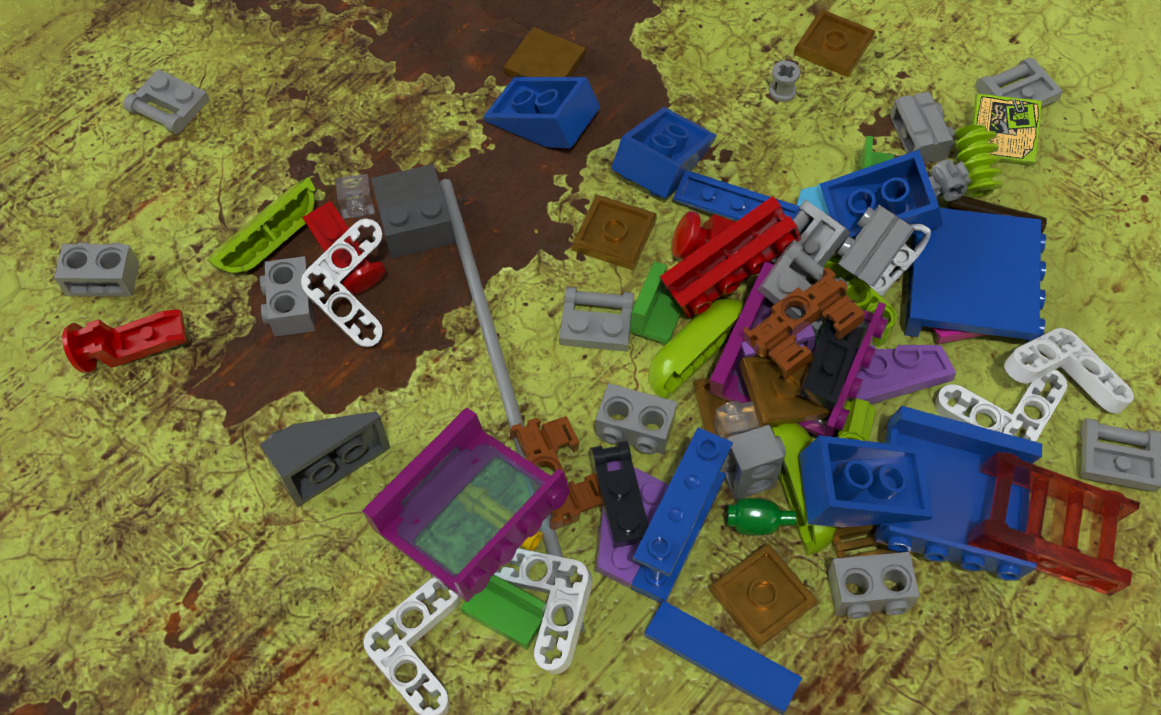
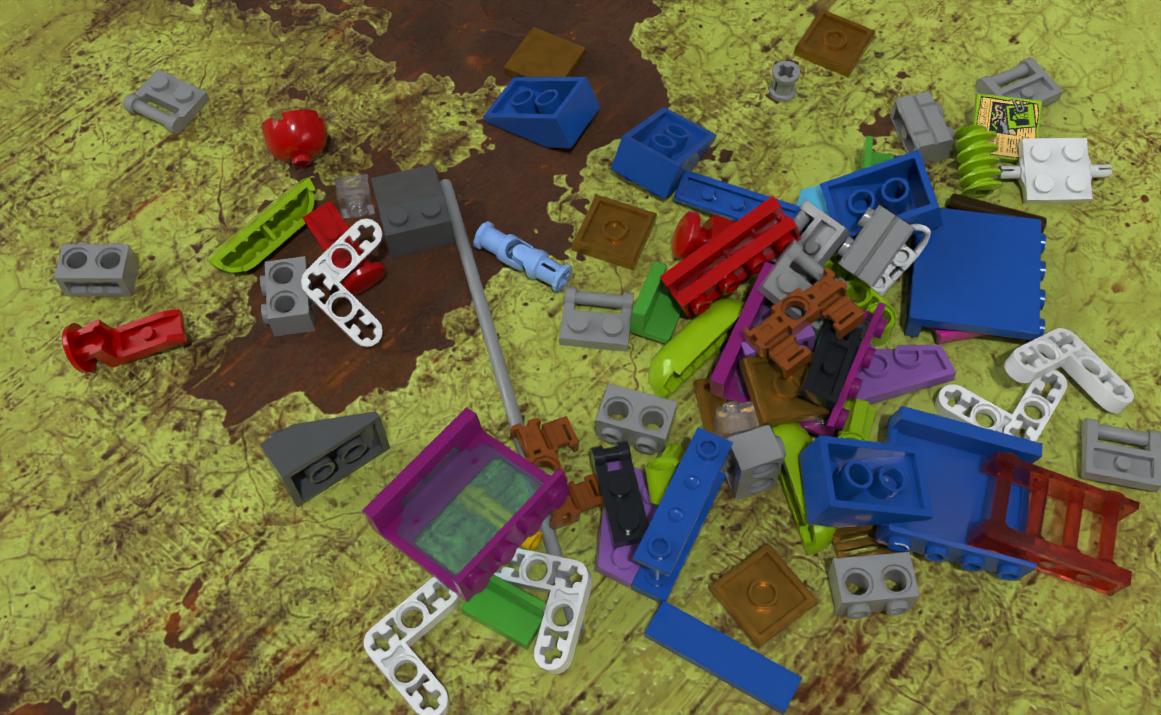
green plant [727,498,796,536] -> none
light grey gear [929,160,971,201] -> none
none -> red cylinder [261,109,328,167]
none -> light blue piece [473,221,572,293]
none -> lime piece [645,444,686,505]
none -> white plate [998,138,1112,204]

